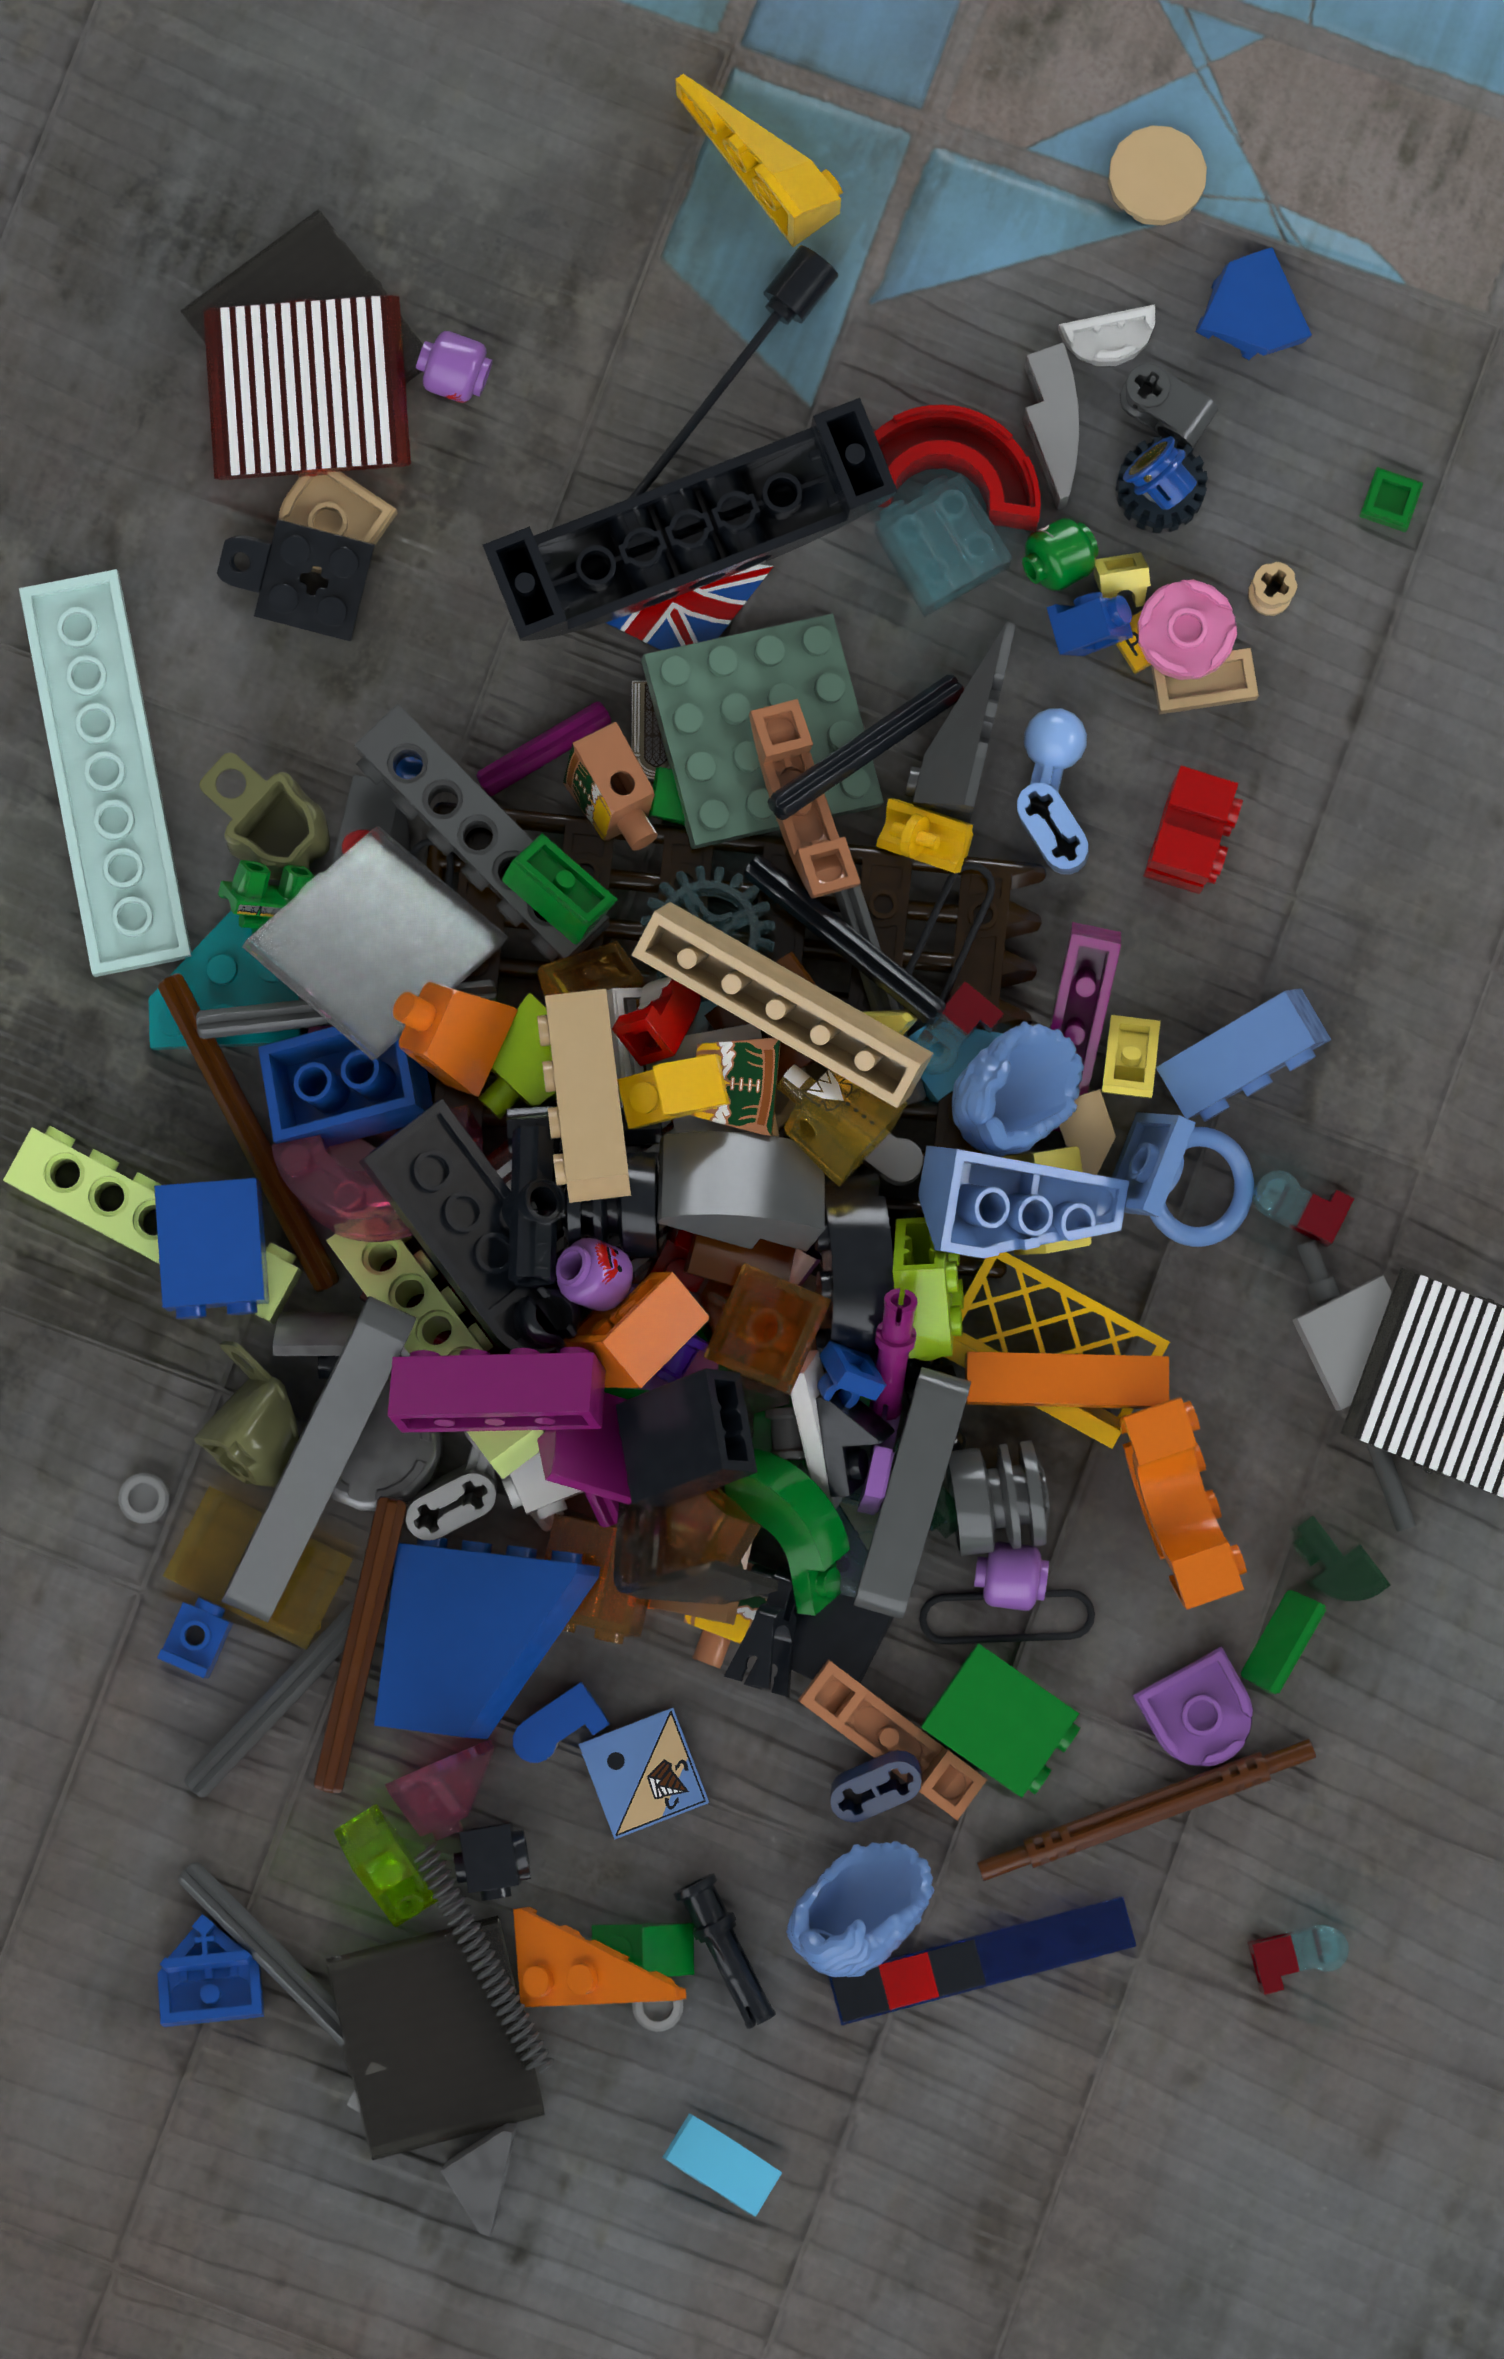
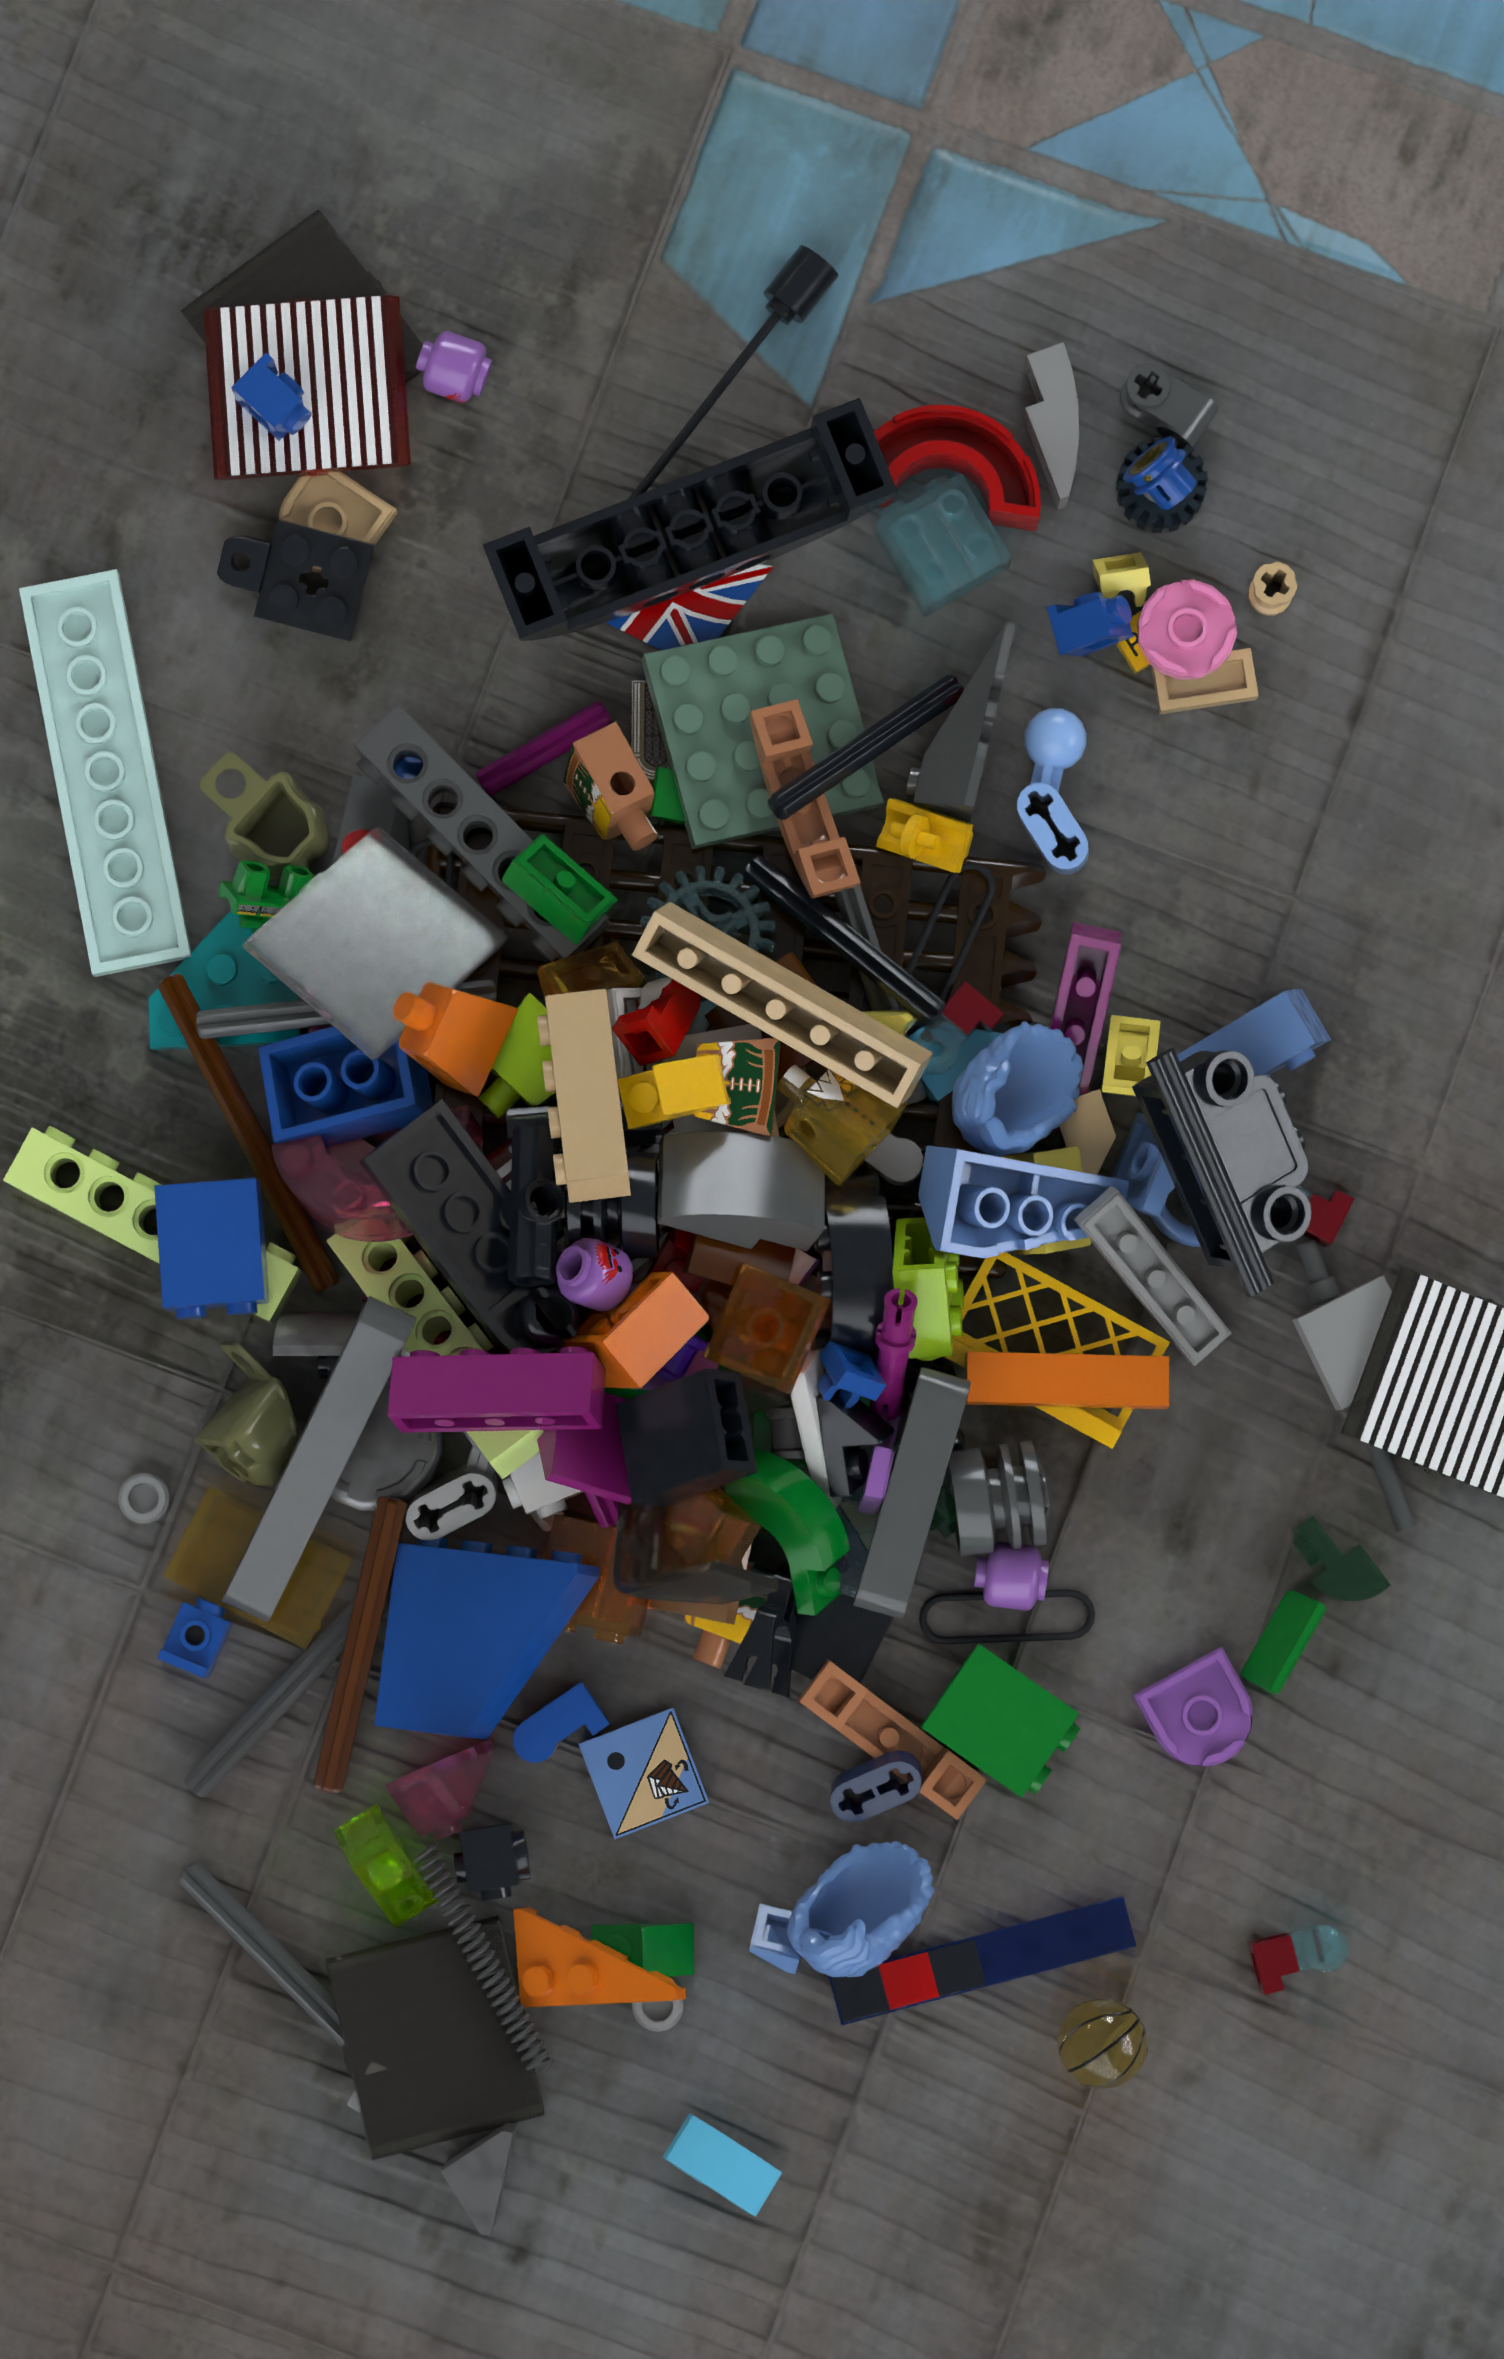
blue slope [157,1914,265,2027] -> none
black pin [673,1873,776,2029] -> none
yellow wedge [675,74,843,248] -> none
reddish brown axle [977,1739,1316,1881] -> none
green head [1022,518,1099,592] -> none
white tile [1058,304,1155,366] -> none
tan tile [1108,125,1207,226] -> none
orange brick [1119,1397,1247,1610] -> none
red brick [1143,765,1243,894] -> none
blue slope [1195,247,1312,360] -> none
green tile [1359,467,1423,533] -> none
none -> blue brick [231,352,312,441]
none -> medium blue slope [749,1904,800,1974]
none -> clear yellow piece [1058,1998,1148,2089]
none -> light grey tile [1074,1186,1232,1366]
none -> black brick [1132,1048,1311,1297]

